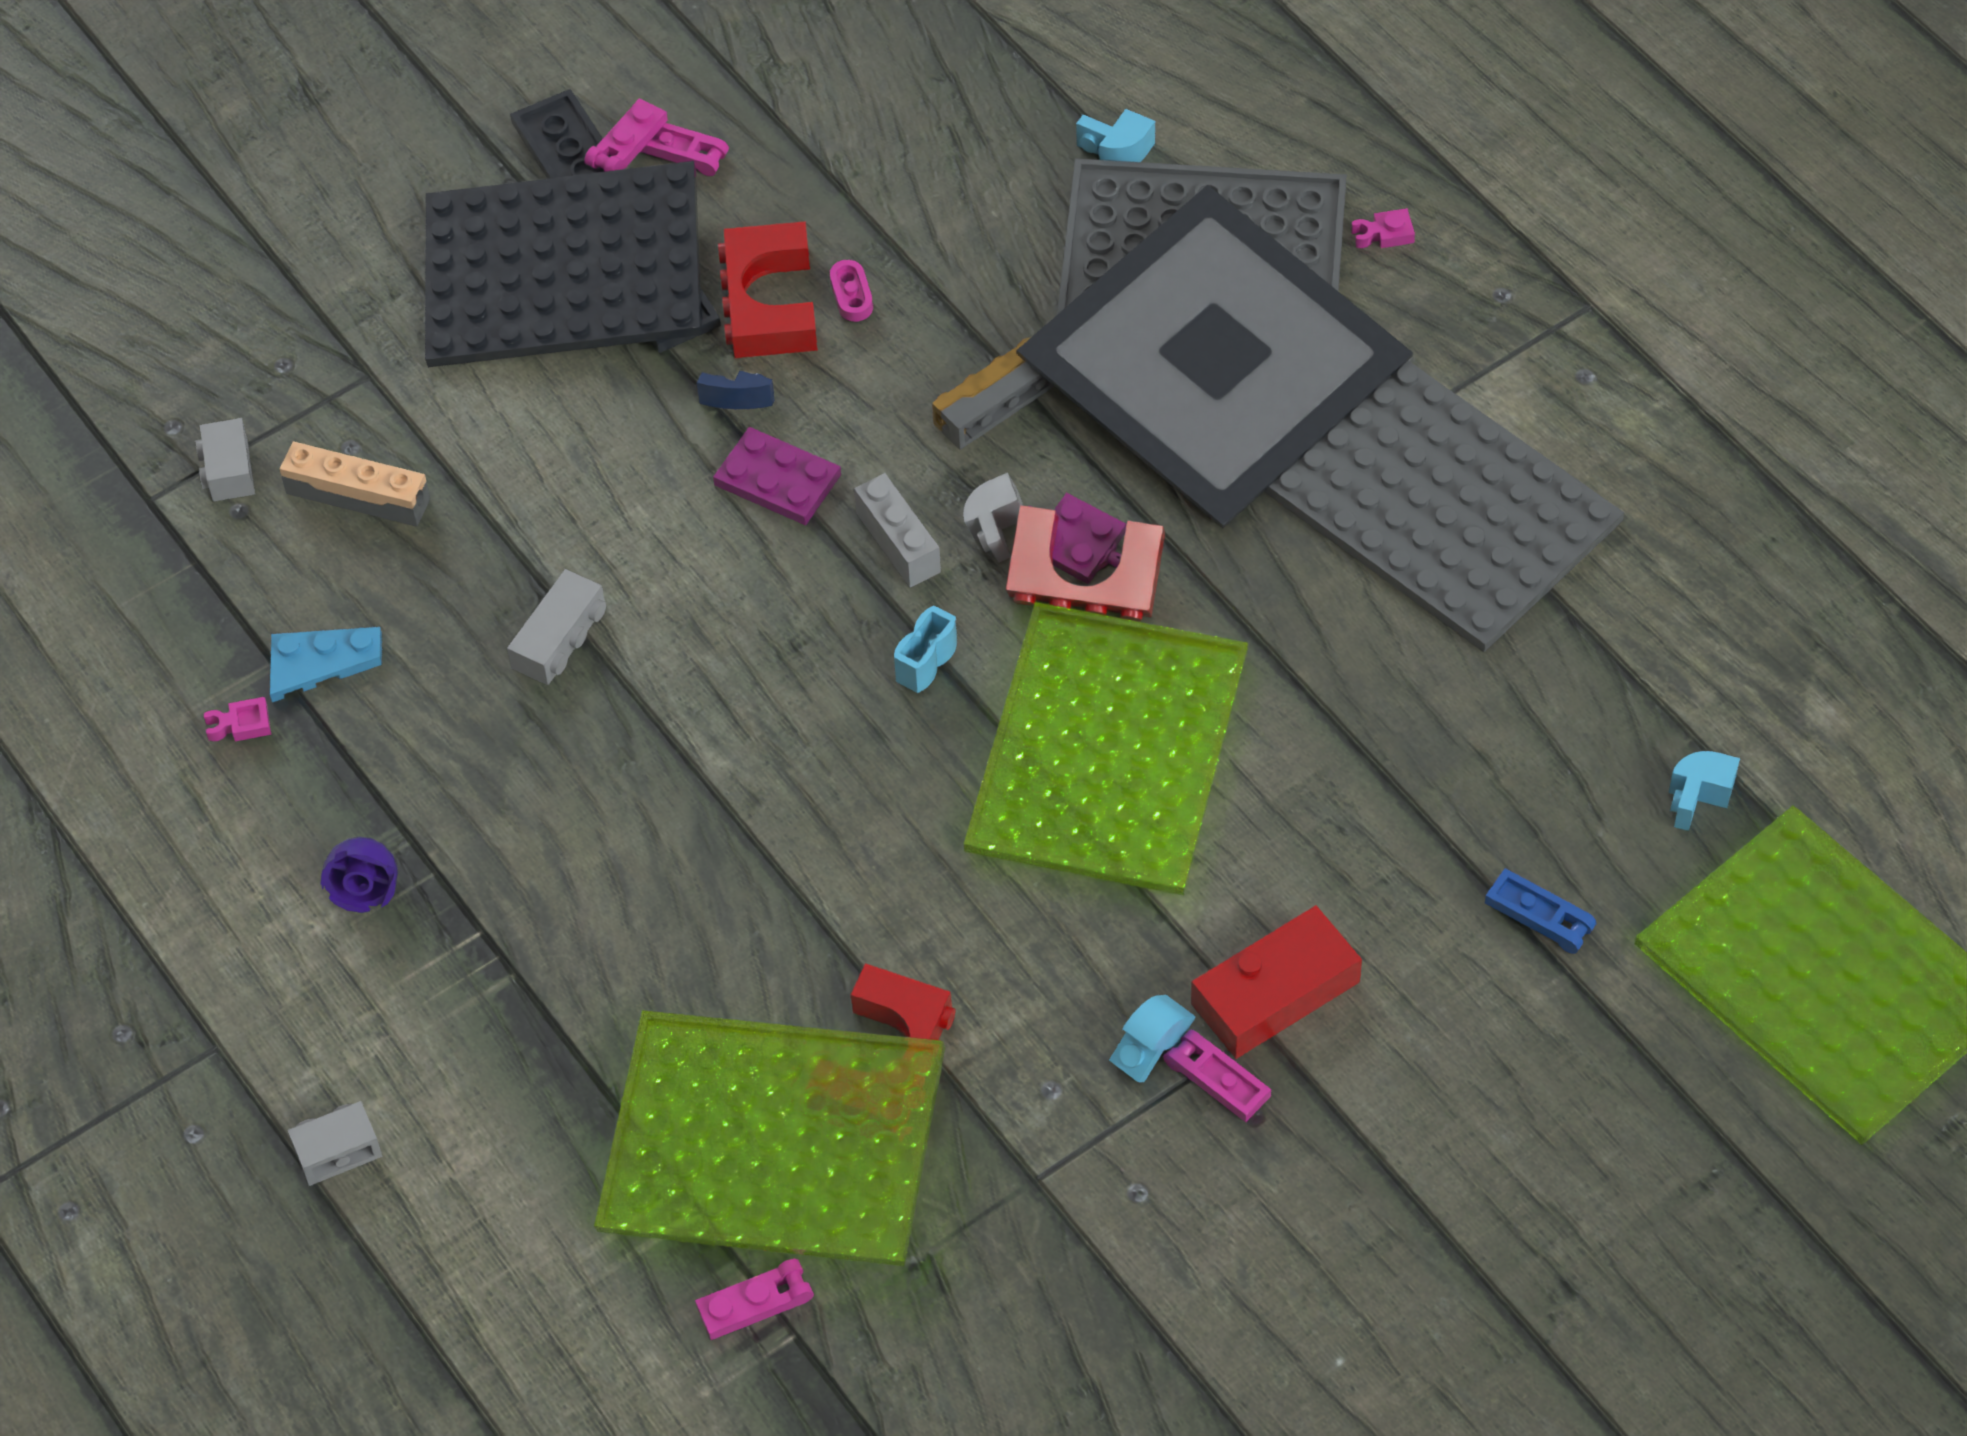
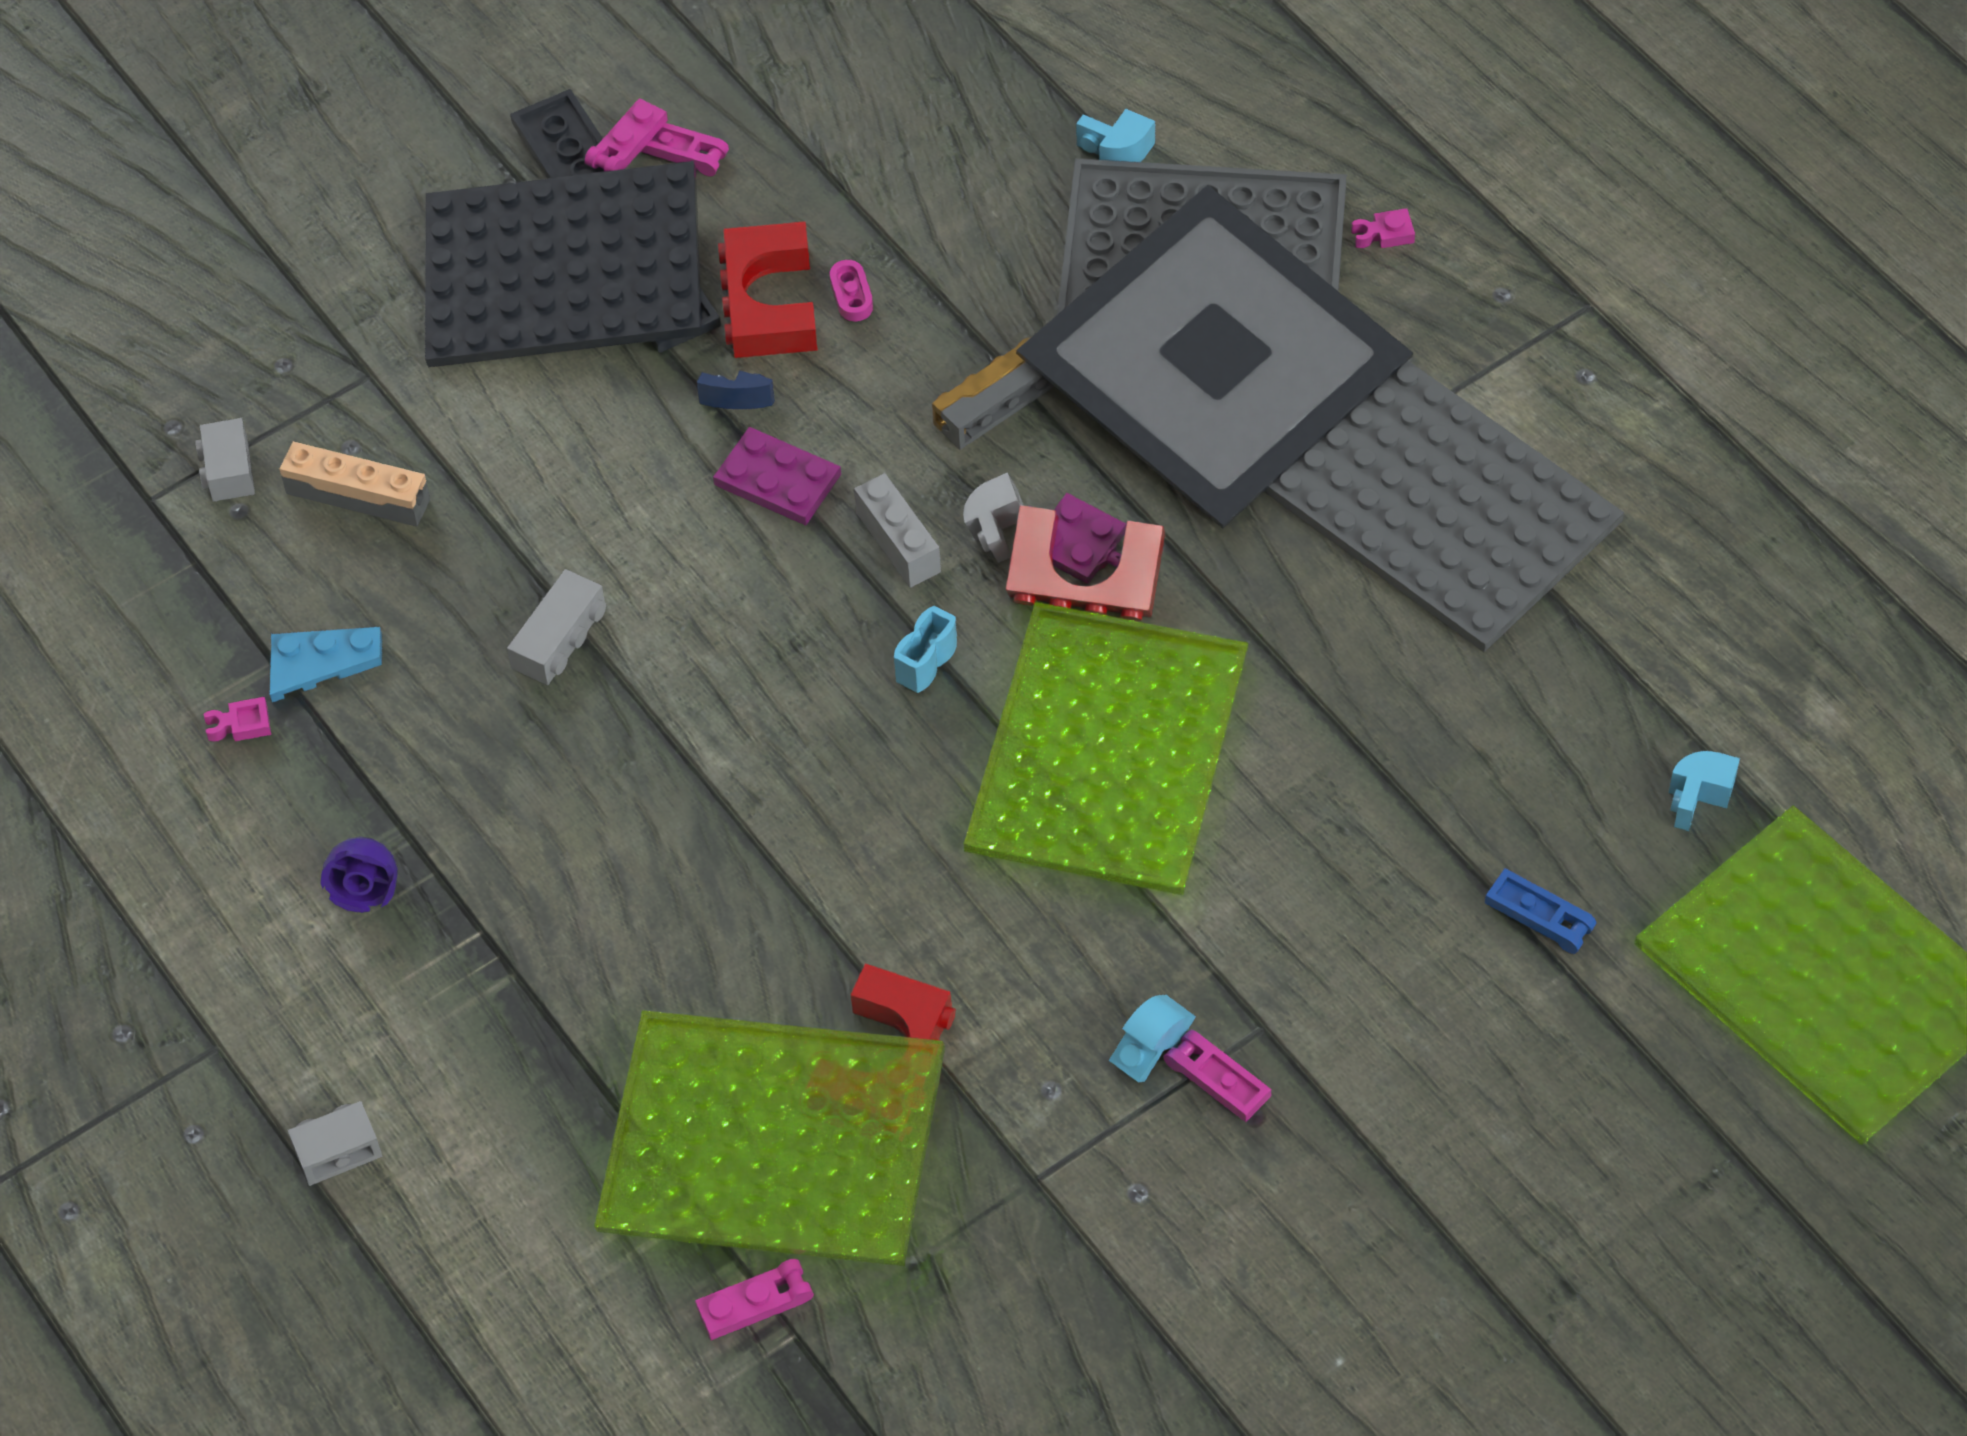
red brick [1191,905,1362,1059] -> none

